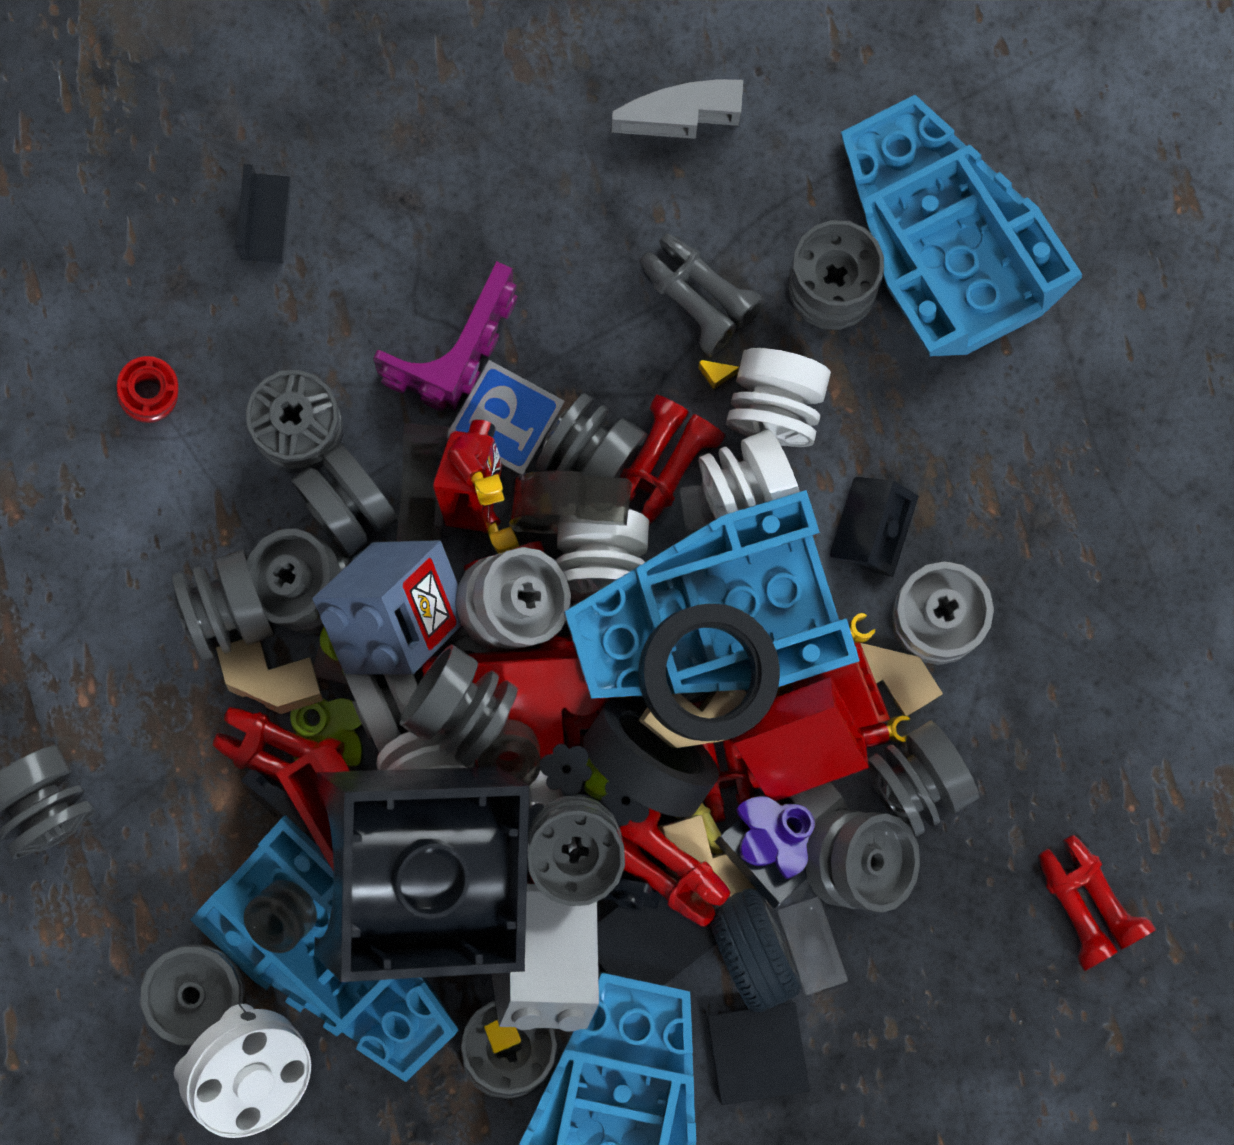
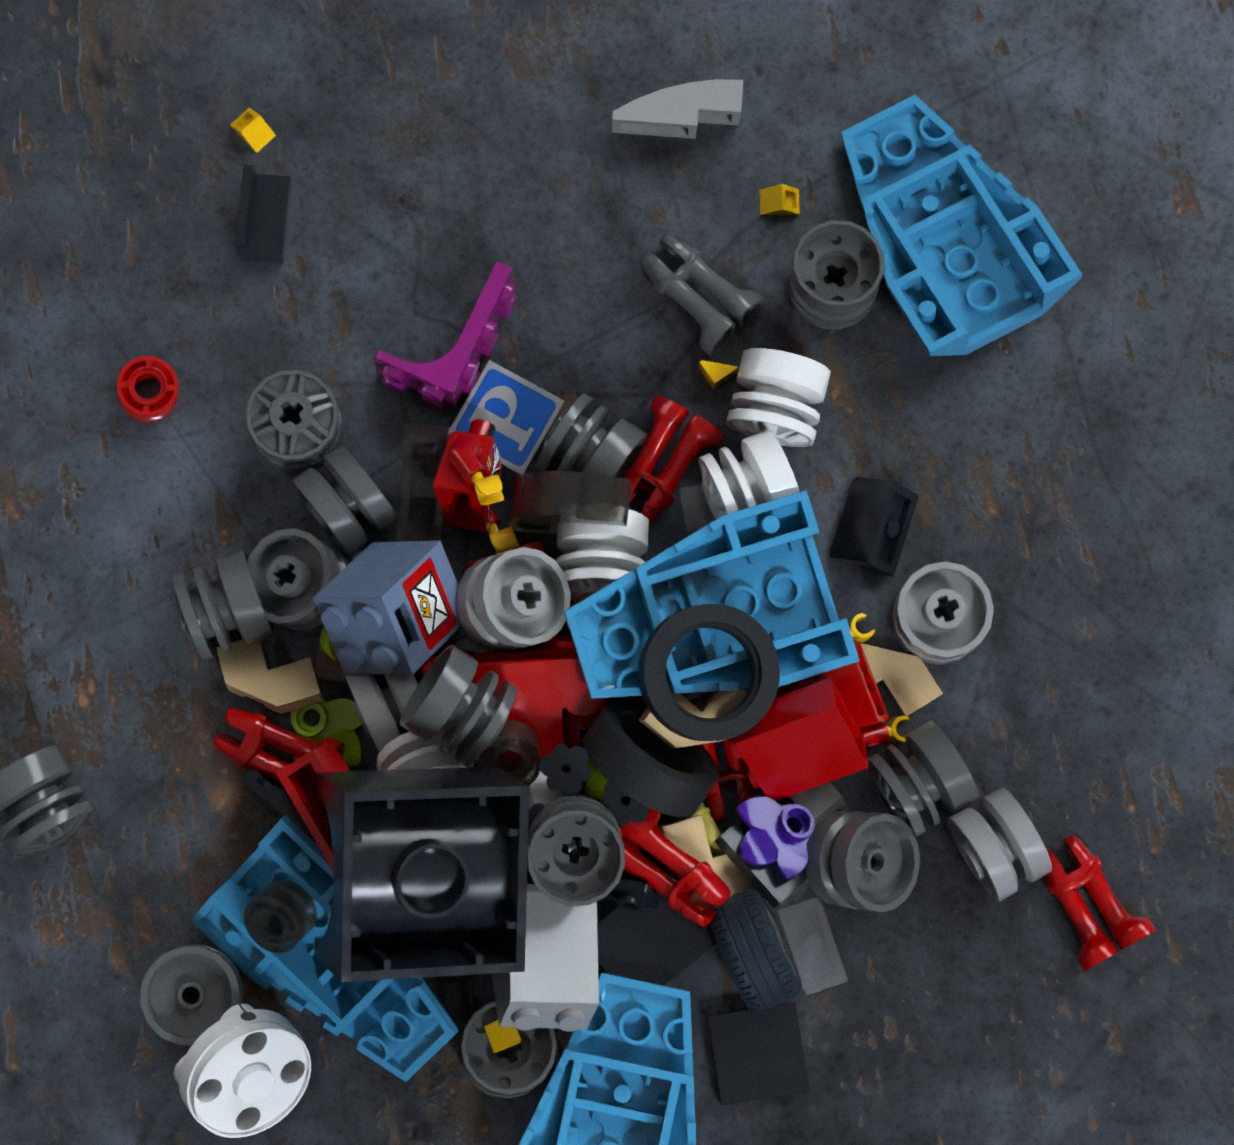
none -> yellow piece [230,108,276,153]
none -> yellow piece [759,184,800,215]
none -> light grey wheel [947,787,1052,902]

